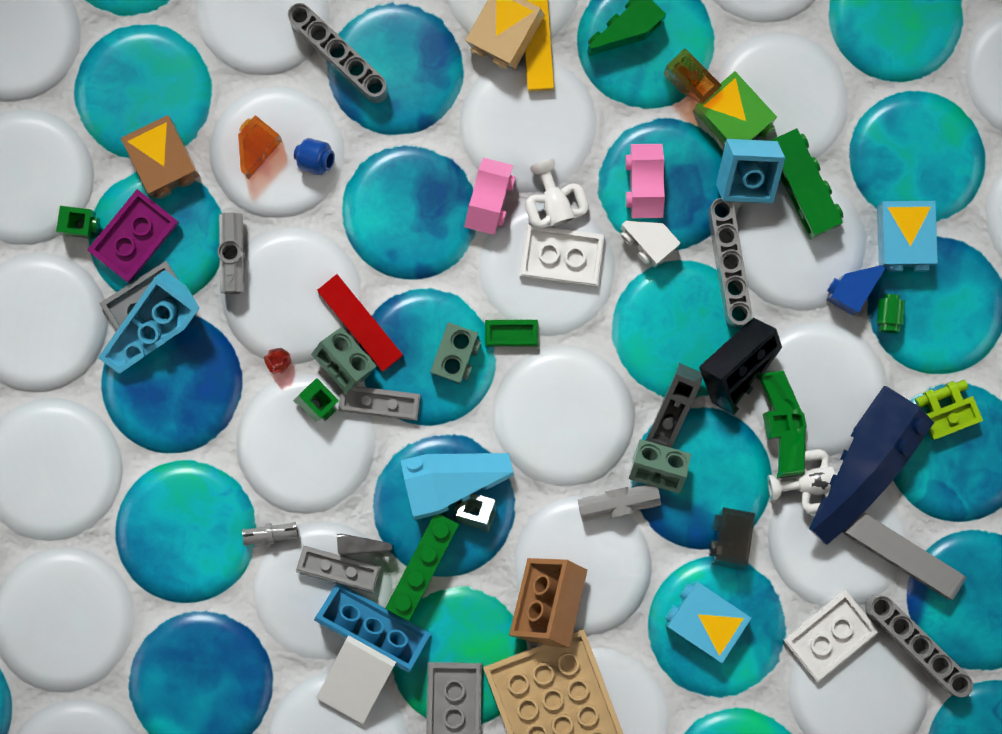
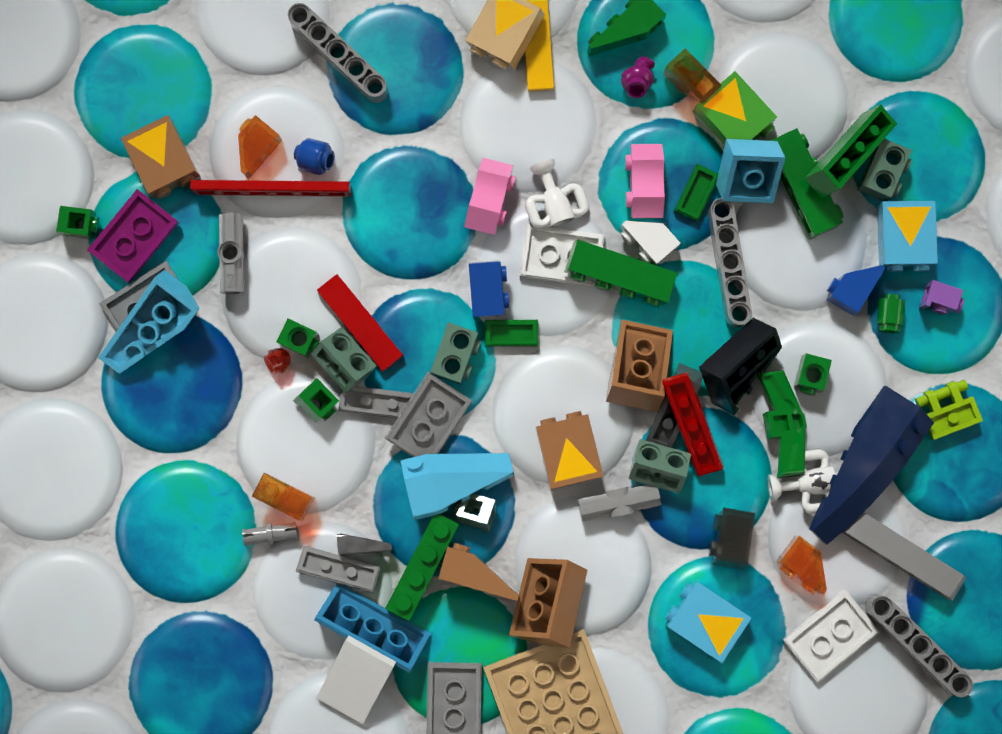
none -> red tile [190,180,351,197]
none -> clear orange slope [252,473,315,521]
none -> green brick [276,318,320,358]
none -> light grey tile [384,372,472,457]
none -> medium nougat slope [438,543,519,601]
none -> blue brick [469,260,509,317]
none -> medium nougat brick [536,411,603,490]
none -> green brick [564,239,677,308]
none -> medium nougat slope [606,319,673,413]
none -> magenta animal [621,56,655,98]
none -> red tile [662,372,724,477]
none -> green tile [674,164,718,222]
none -> clear orange slope [776,536,827,595]
none -> green brick [794,353,832,396]
none -> green brick [804,104,897,198]
none -> sand green brick [857,139,912,201]
none -> medium lavender brick [919,280,964,315]

